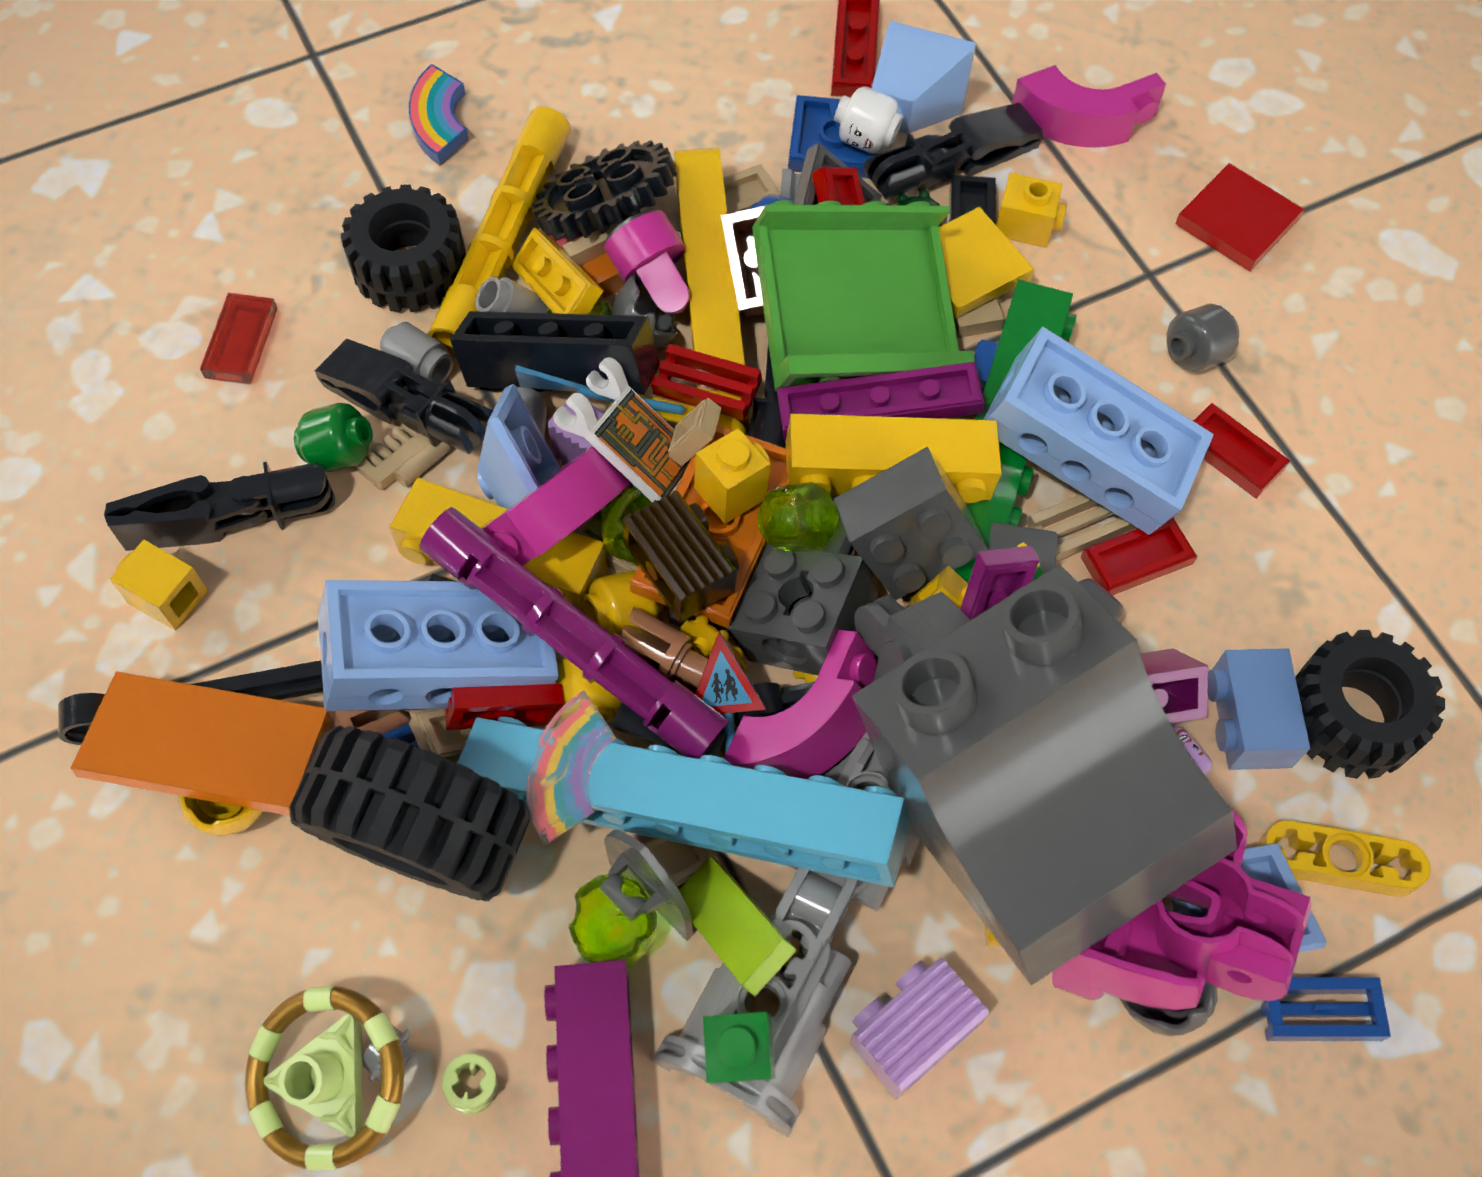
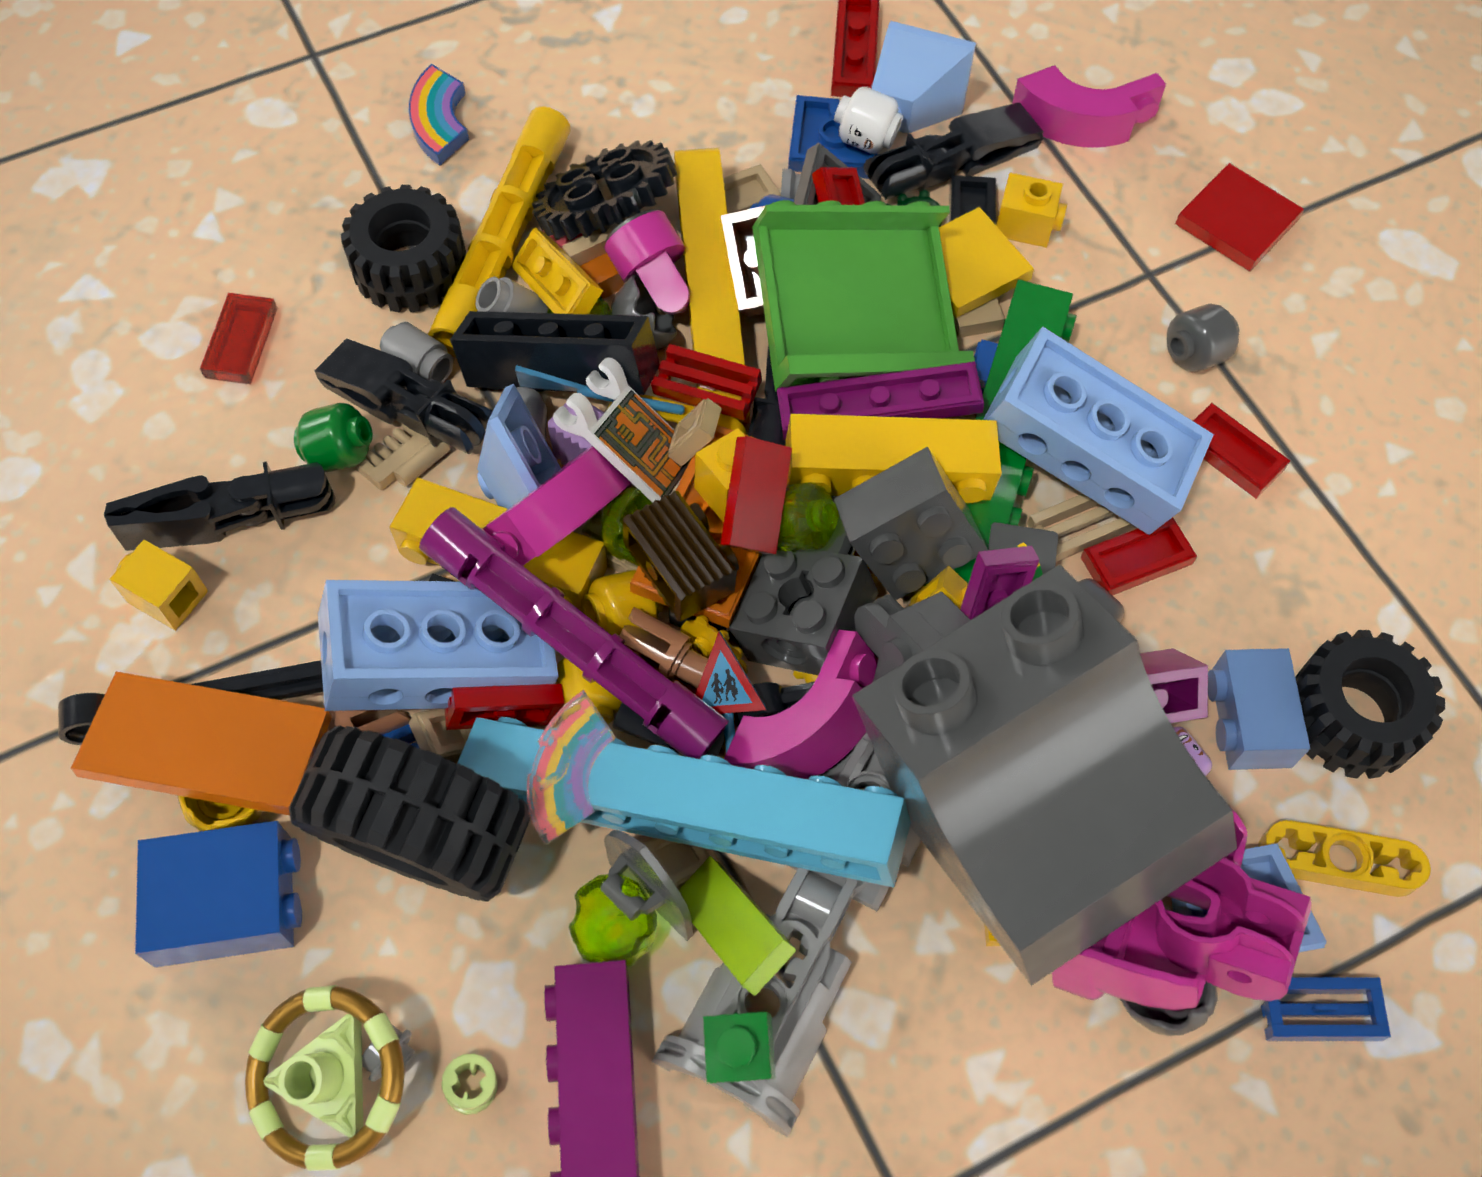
lavender brick [849,958,990,1100] -> none
none -> blue brick [135,821,302,968]
none -> red tile [720,436,792,554]

